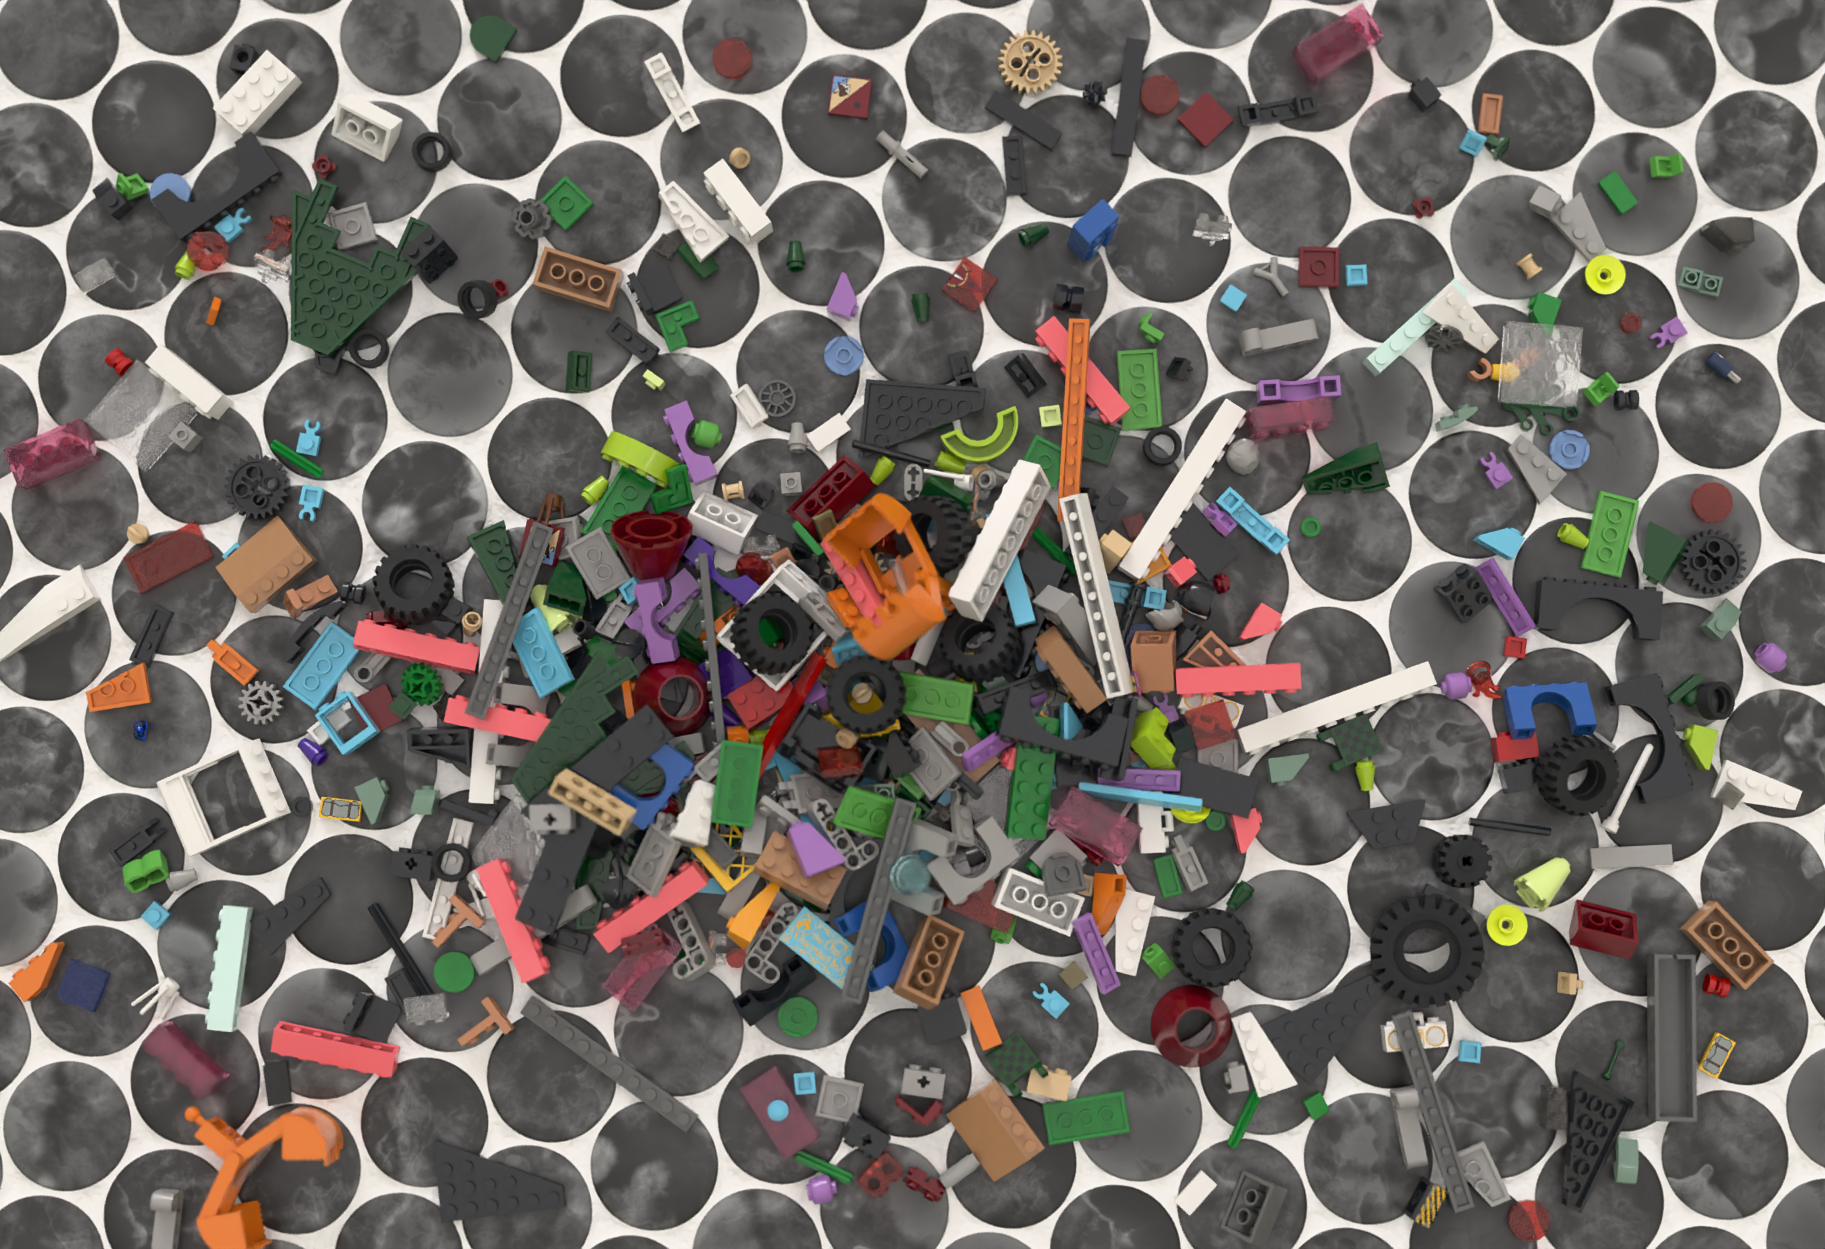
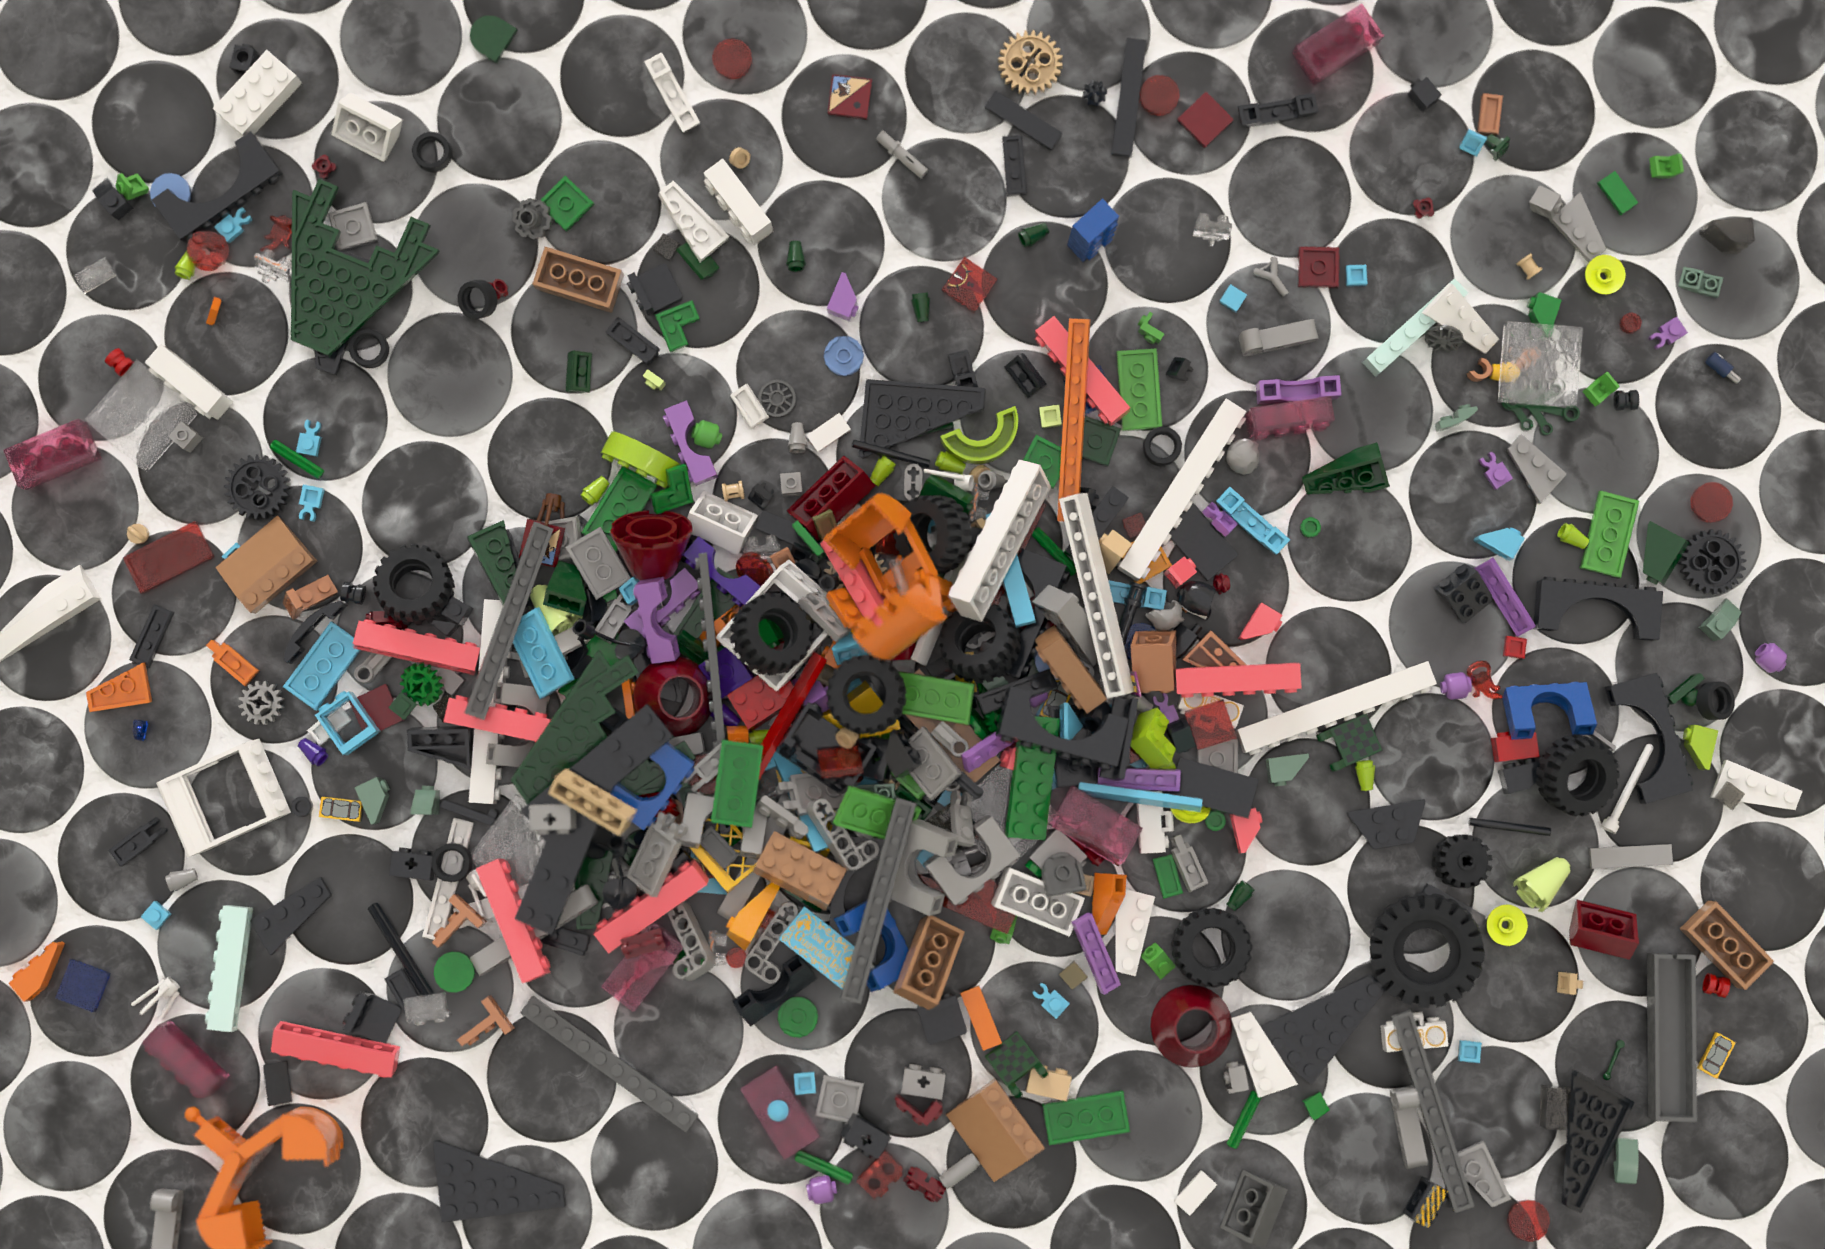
bright green brick [122,850,169,893] -> none
black bracket [400,225,458,284] -> none
tan cone [462,612,482,637] -> none
white wing [670,780,716,846] -> none
medium lavender slope [786,821,846,879] -> none
tan tile [852,683,873,704] -> none
clear light blue cone [890,855,931,896] -> none
black wheel [1053,284,1084,313] -> none
medium blue tile [1548,430,1590,470] -> none

